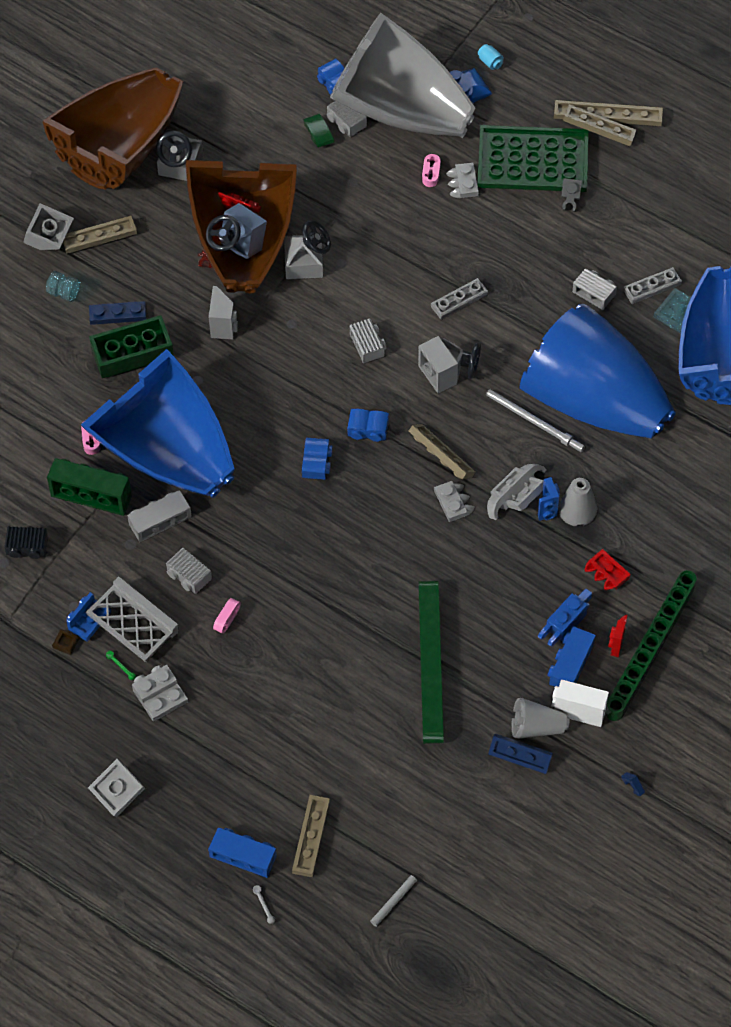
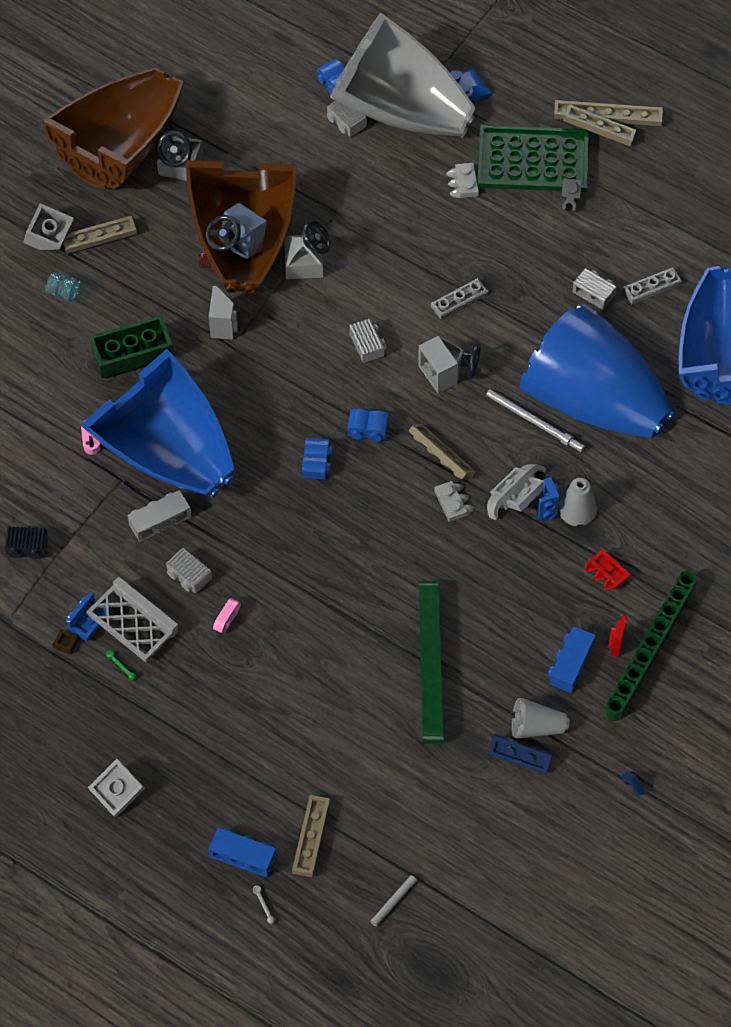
dark green brick [47,458,132,516] -> none
dark blue plate [89,301,146,325] -> none
light grey plate [132,665,188,722] -> none
red hinge [218,192,261,214] -> none
dark green slope [303,114,334,148] -> none
bright pink beam [422,154,440,187] -> none
medium azure brick [478,44,504,70] -> none
blue hinge [538,589,592,647] -> none
white brick [552,680,609,727] -> none
clear light blue plate [653,288,691,333] -> none

